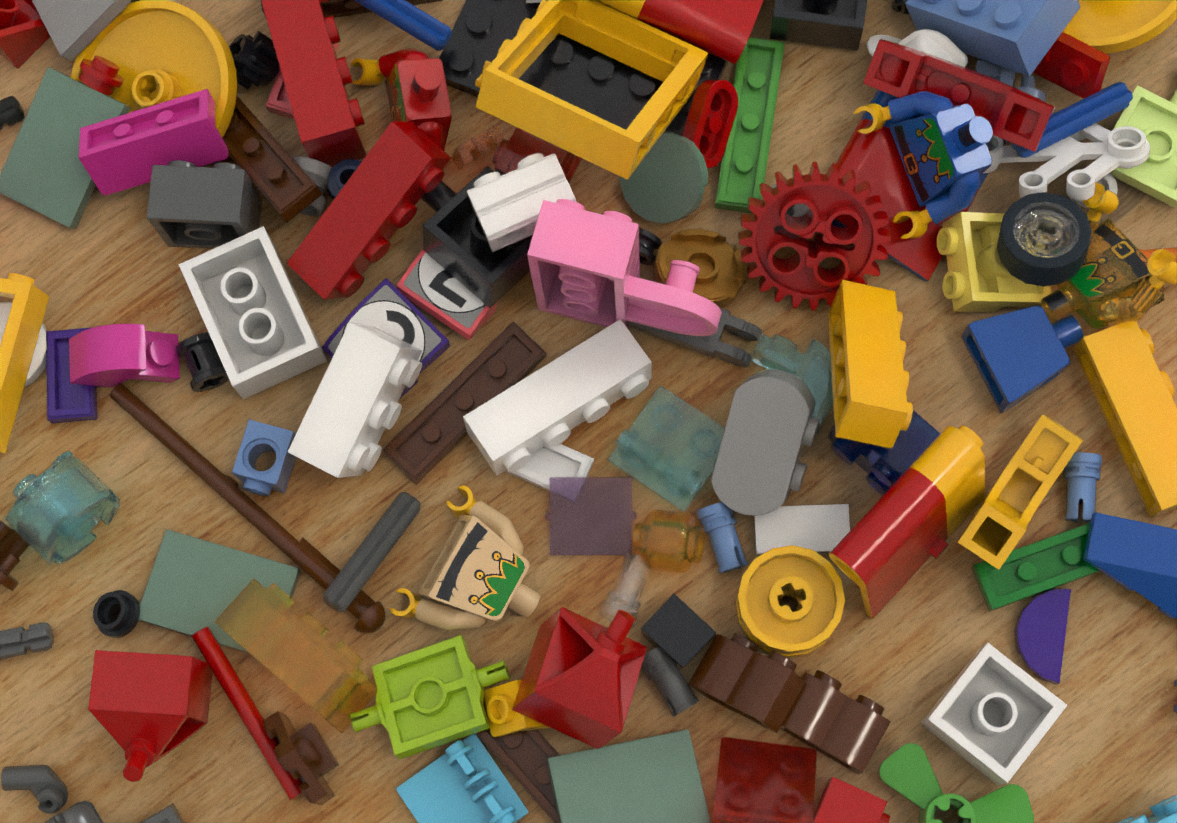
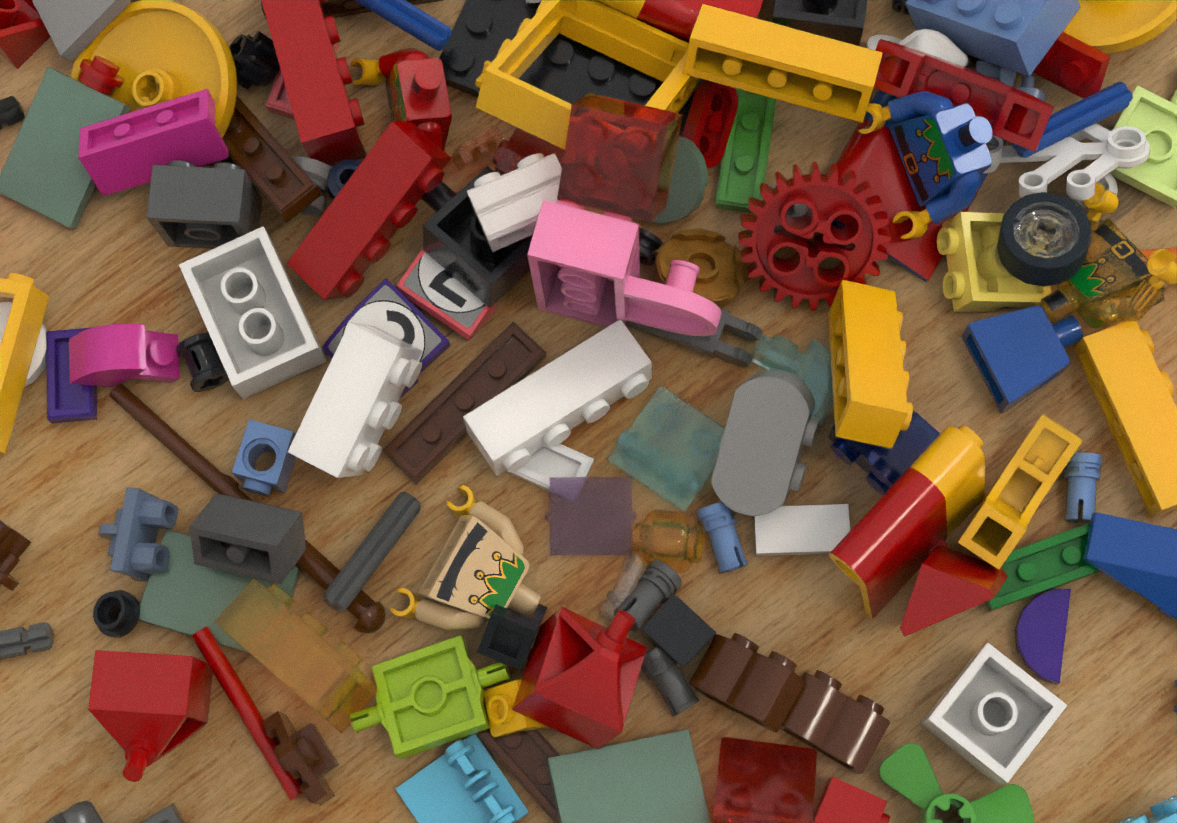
dark grey arm [1,765,68,814] -> none
clear light blue brick [6,451,120,564] -> none
yellow wheel [735,545,845,659] -> none
none -> sand blue hips [98,488,179,582]
none -> dark grey brick [189,493,306,584]
none -> black panel [477,604,547,671]
none -> clear red brick [557,93,683,222]
none -> dark grey pin [614,560,682,632]
none -> yellow brick [682,4,883,123]
none -> red slope [900,545,1007,637]

